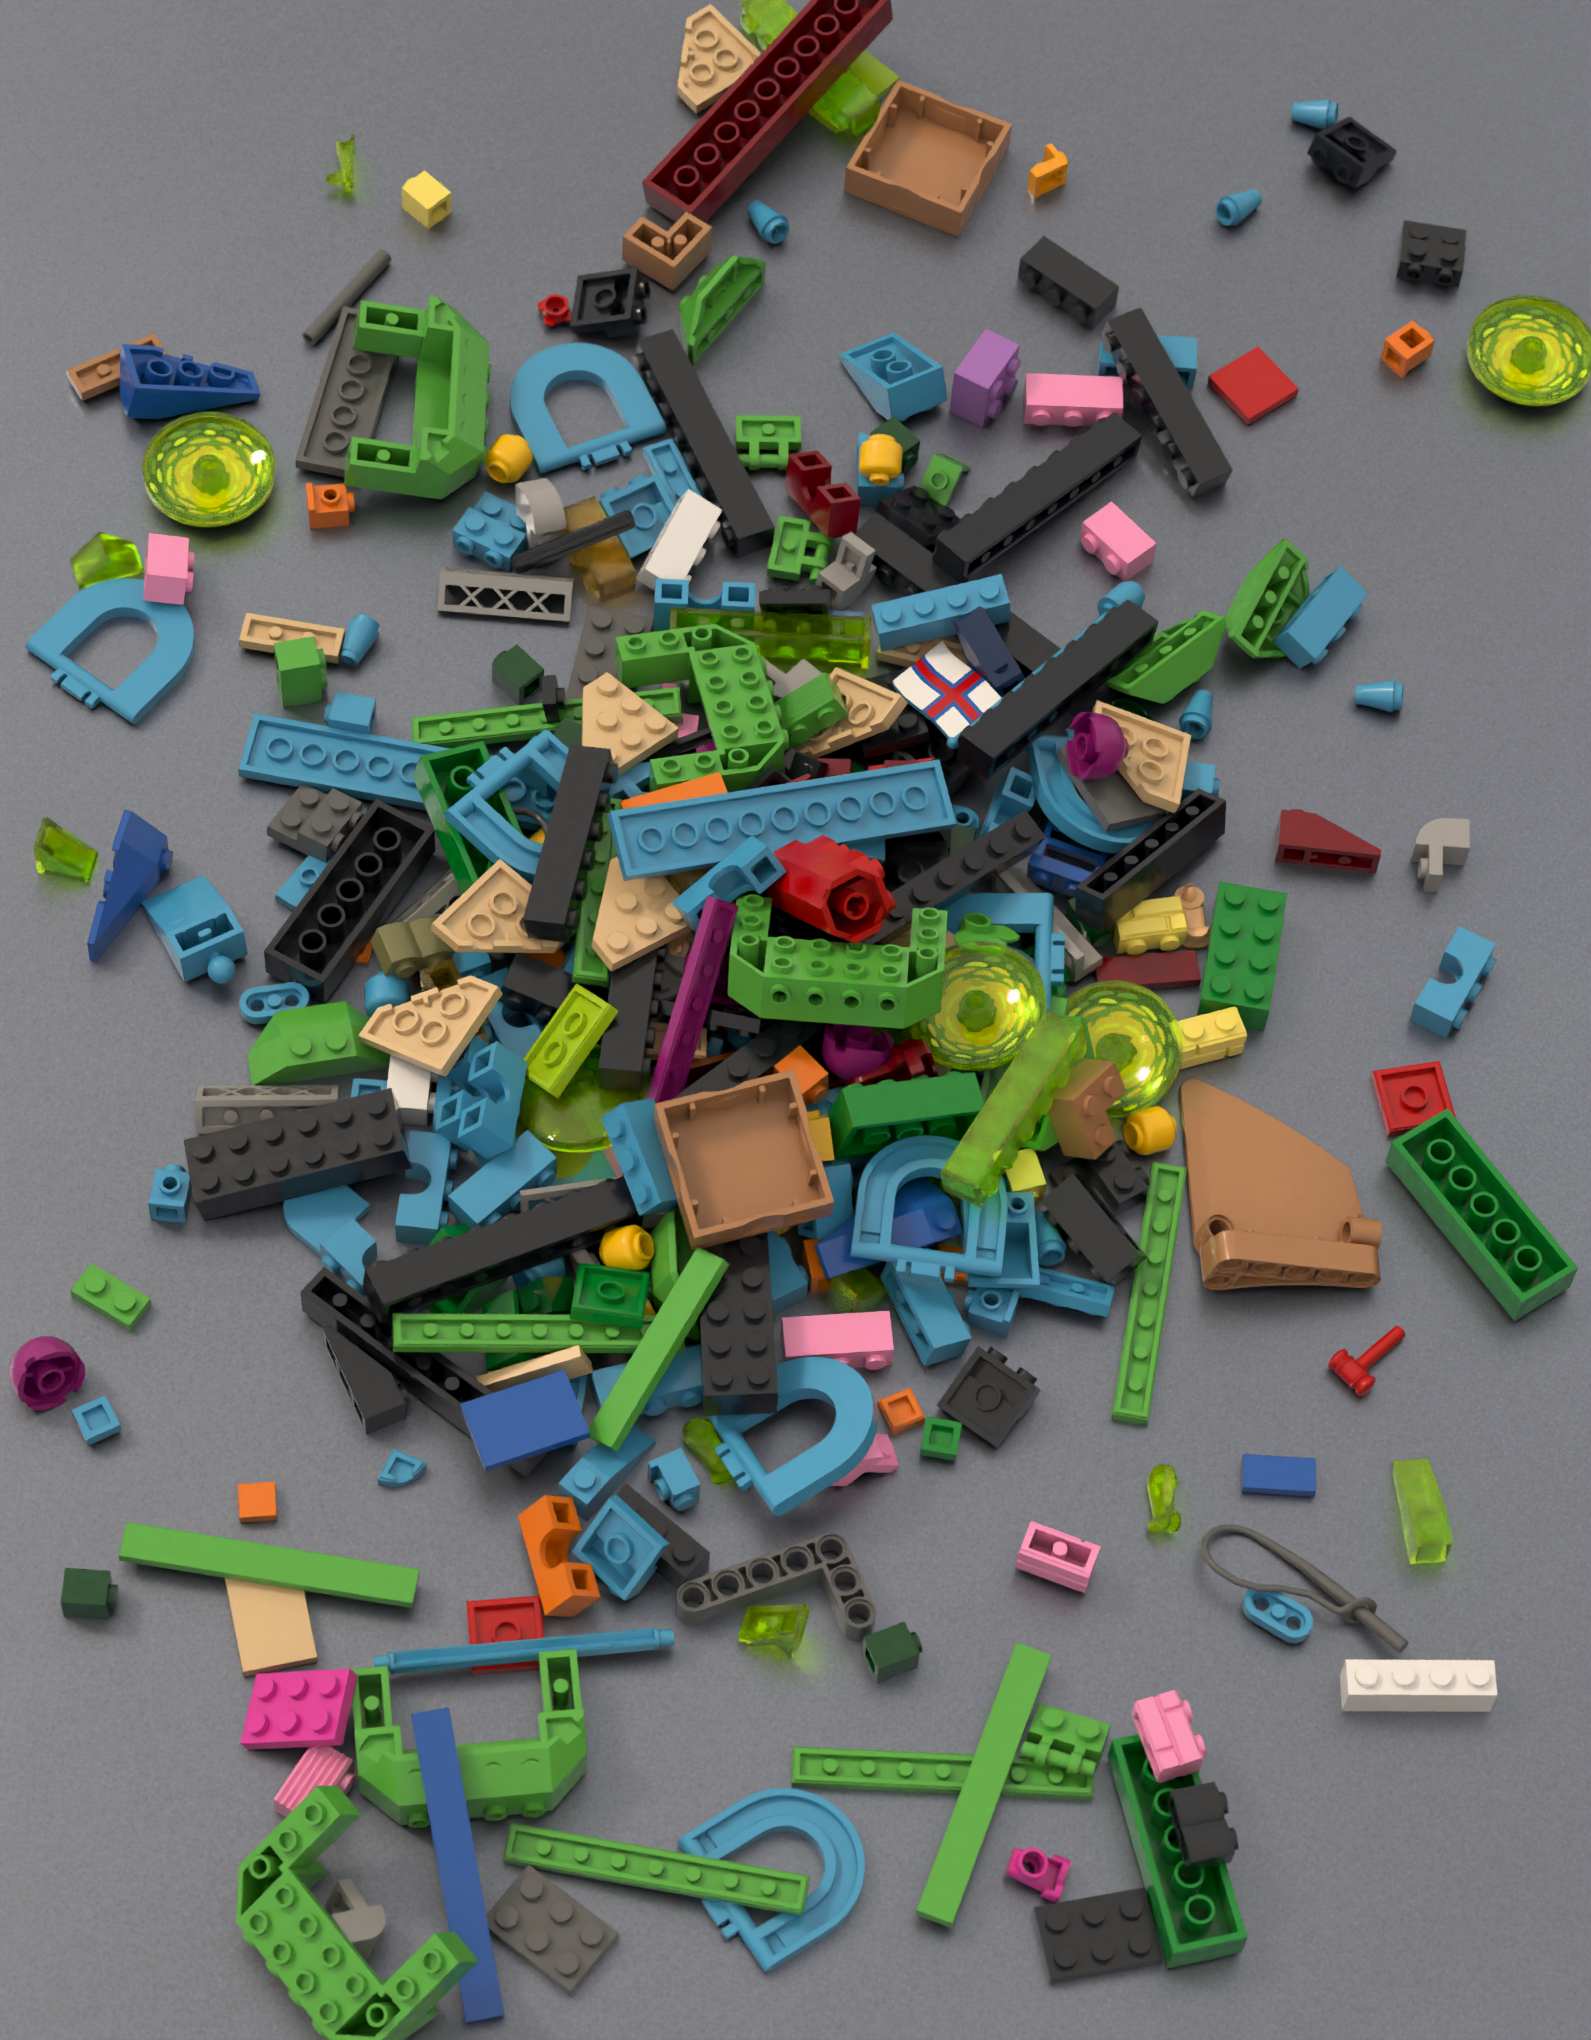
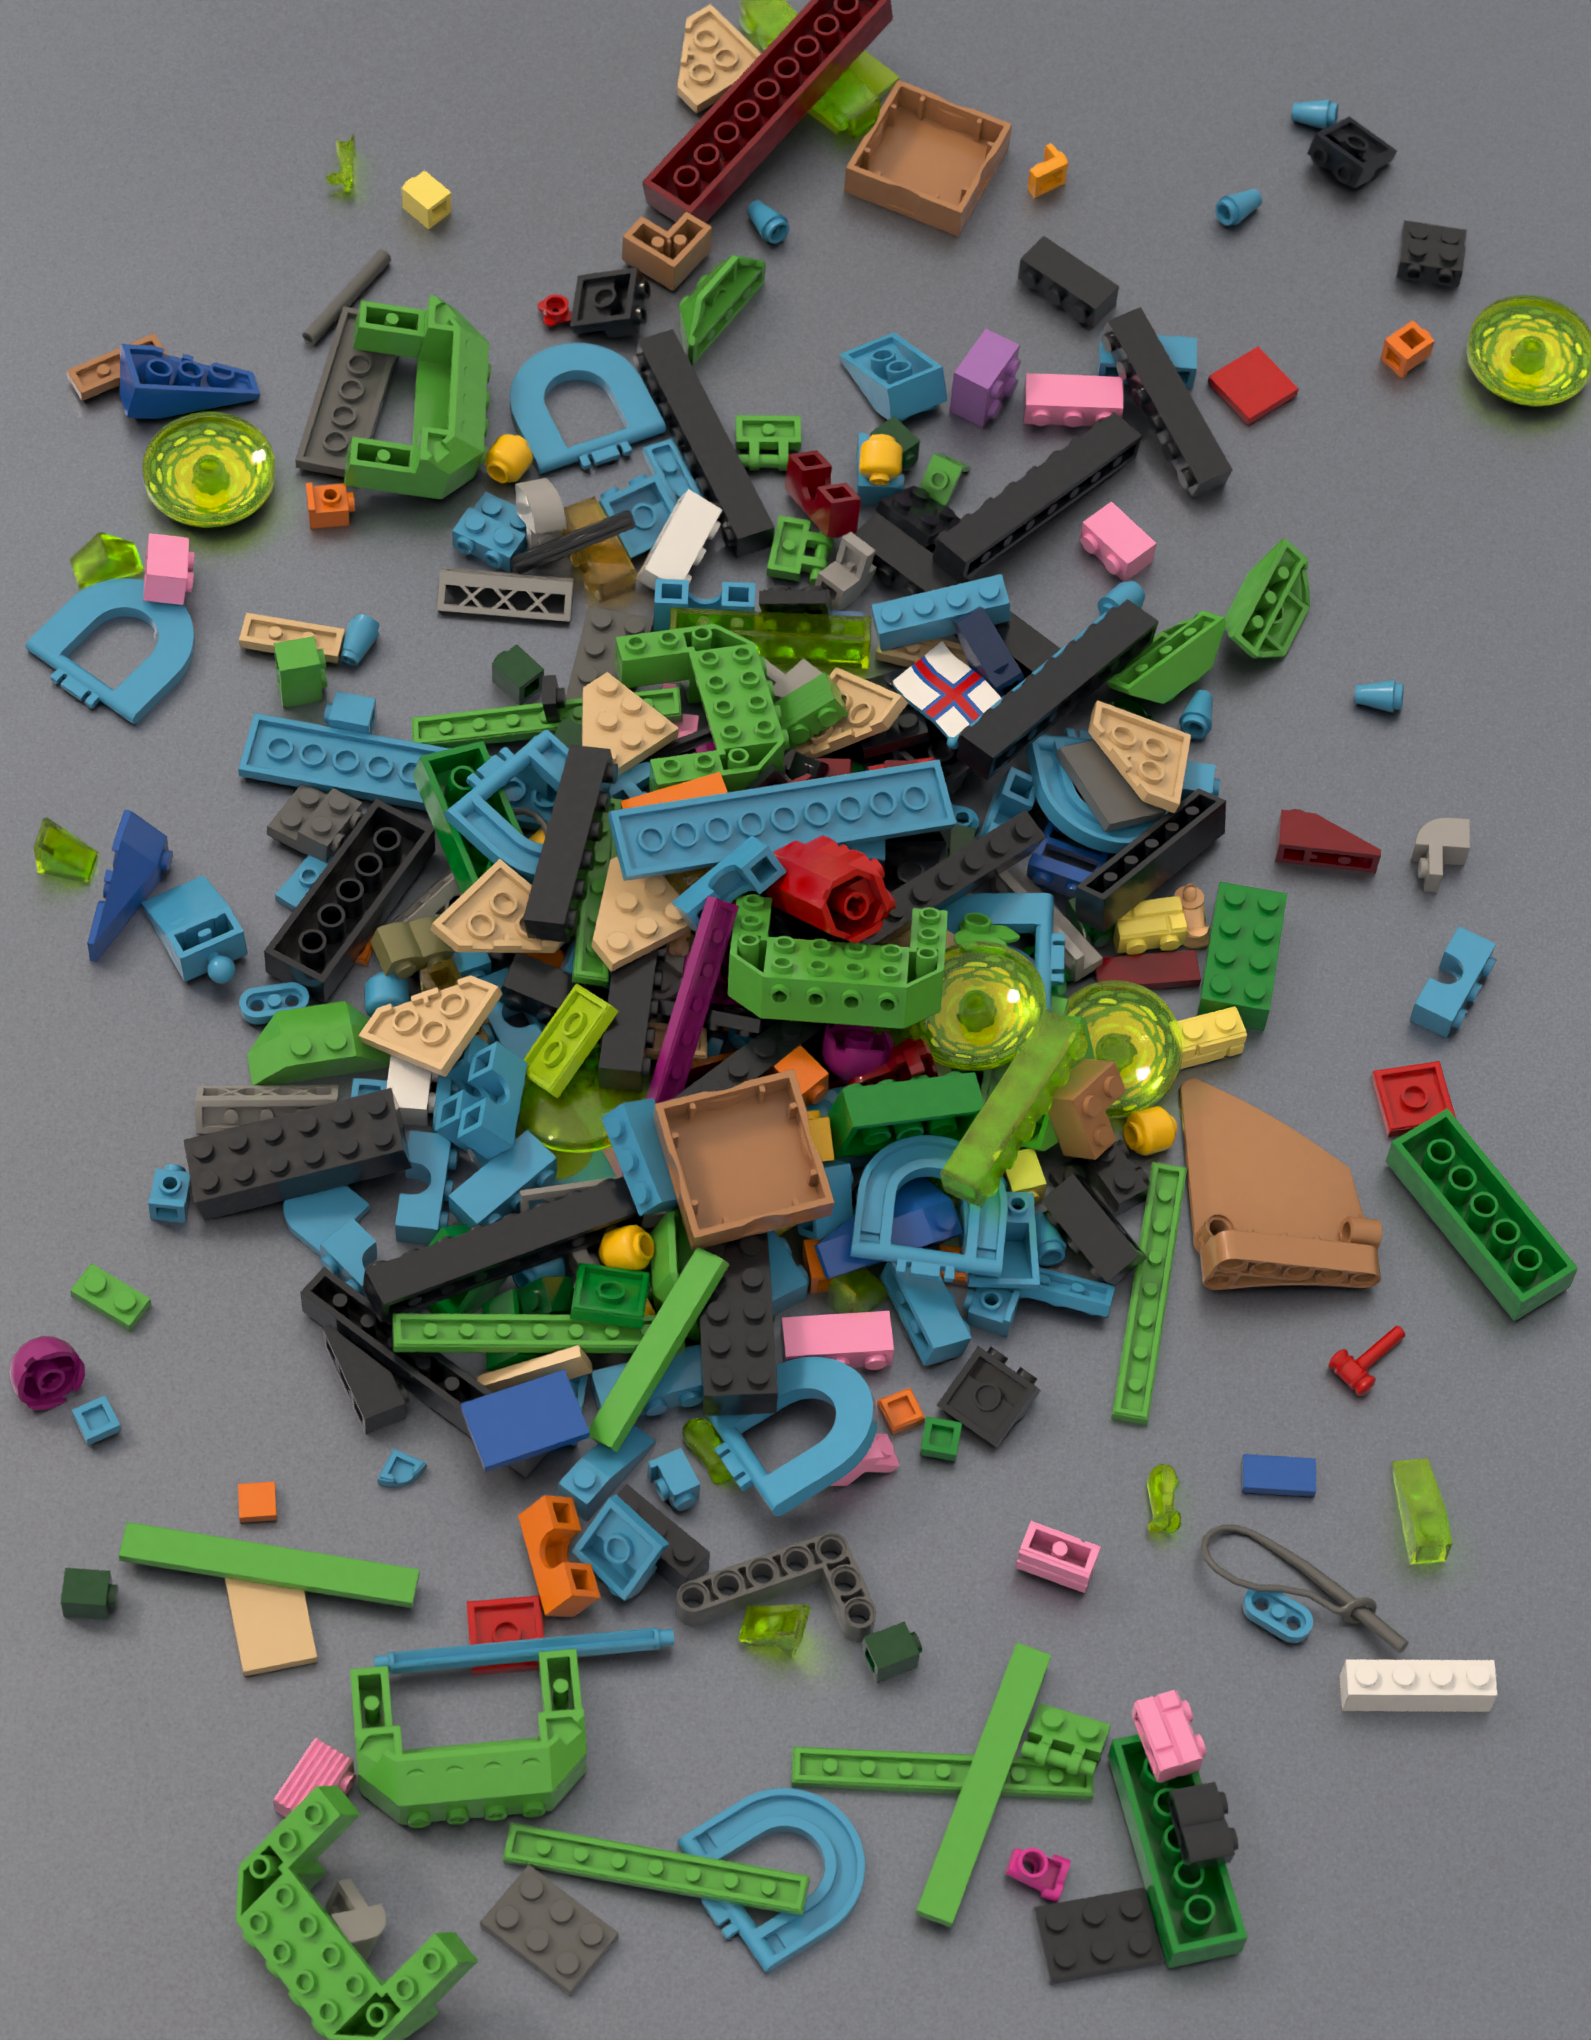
dark pink plate [240,1669,358,1750] -> none
blue tile [411,1707,504,2023] -> none
magenta cylinder [1066,712,1129,781] -> none
dark azure brick [1272,566,1369,669] -> none

